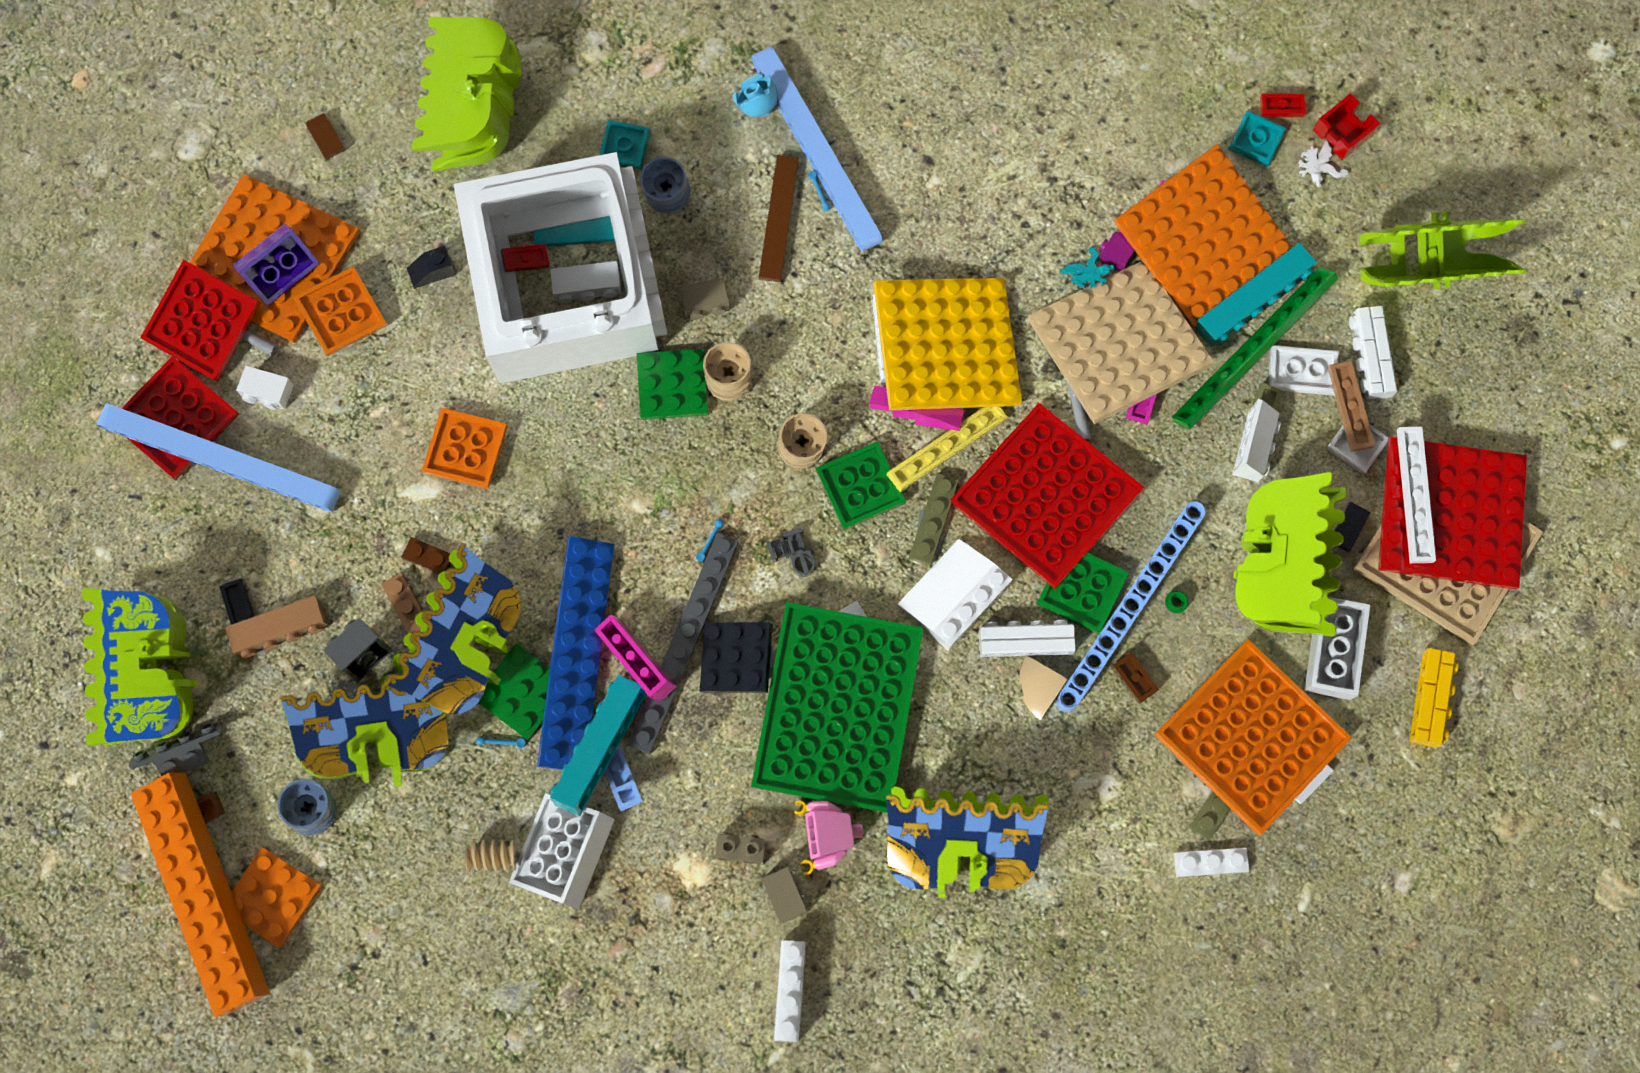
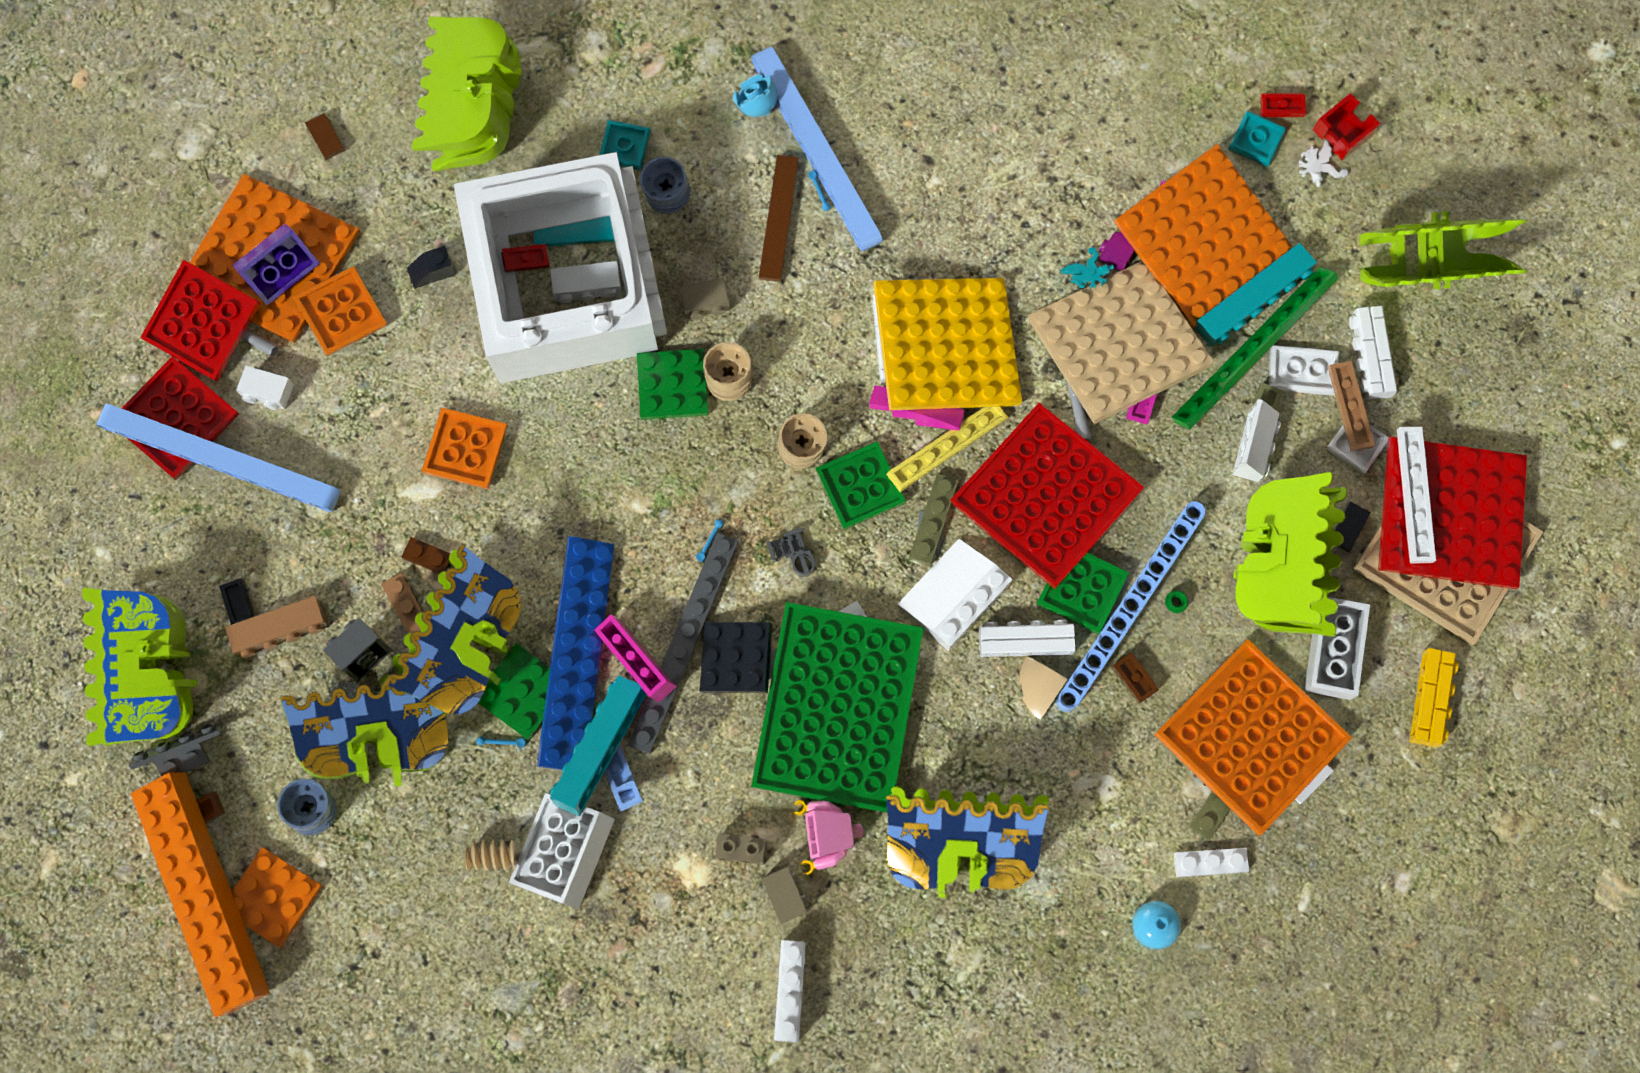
none -> medium azure cylinder [1132,901,1181,950]

